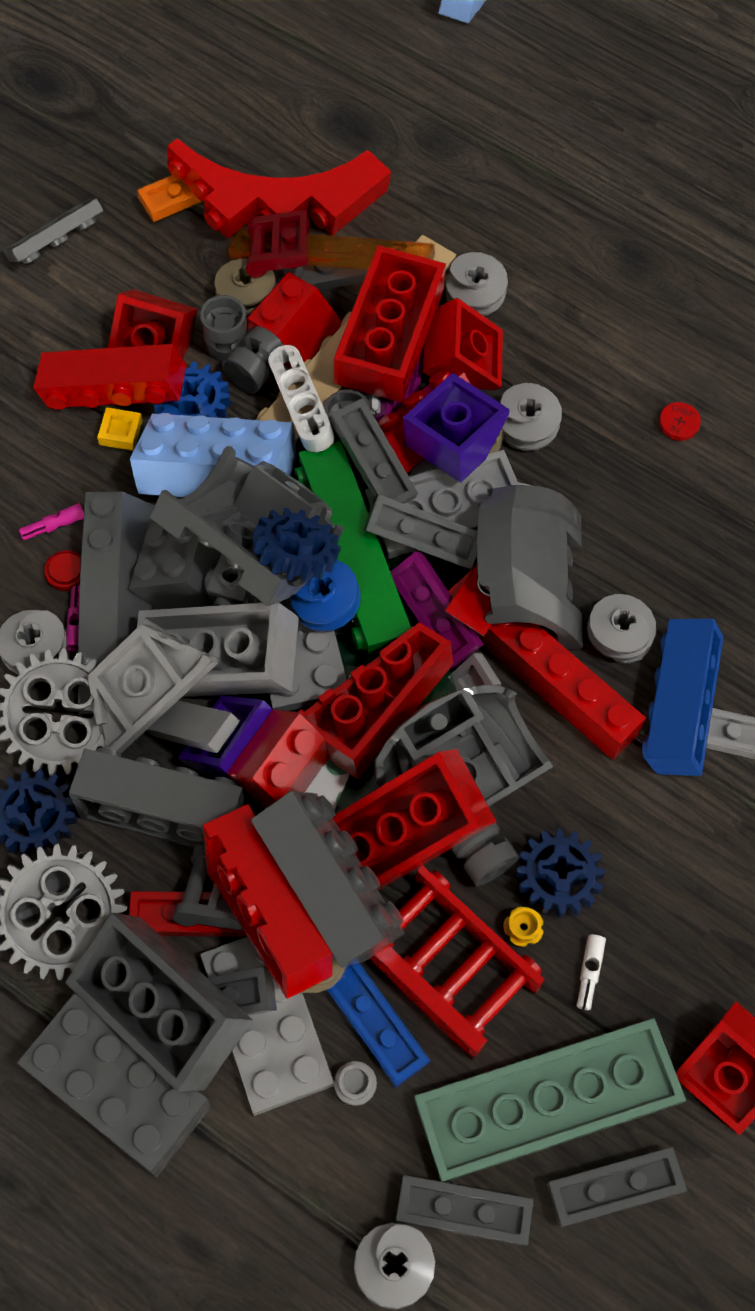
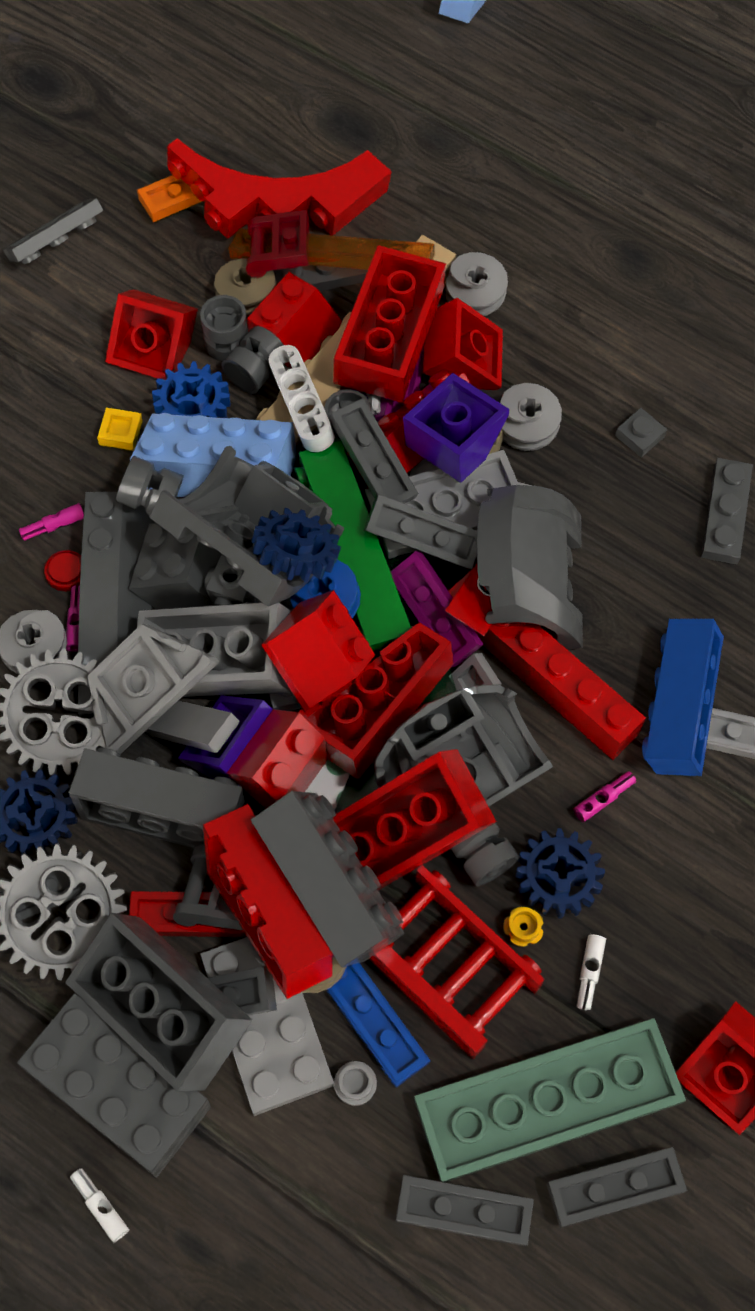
red brick [33,344,186,410] -> none
light grey piece [354,1223,435,1309] -> none
light grey piece [587,594,656,664] -> none
red piece [659,402,701,441] -> none
none -> white pin [70,1169,129,1243]
none -> dark grey wheel [116,456,184,515]
none -> red slope [261,590,375,710]
none -> dark pink pin [573,771,636,823]
none -> dark grey plate [615,408,667,458]
none -> dark grey plate [701,458,753,565]

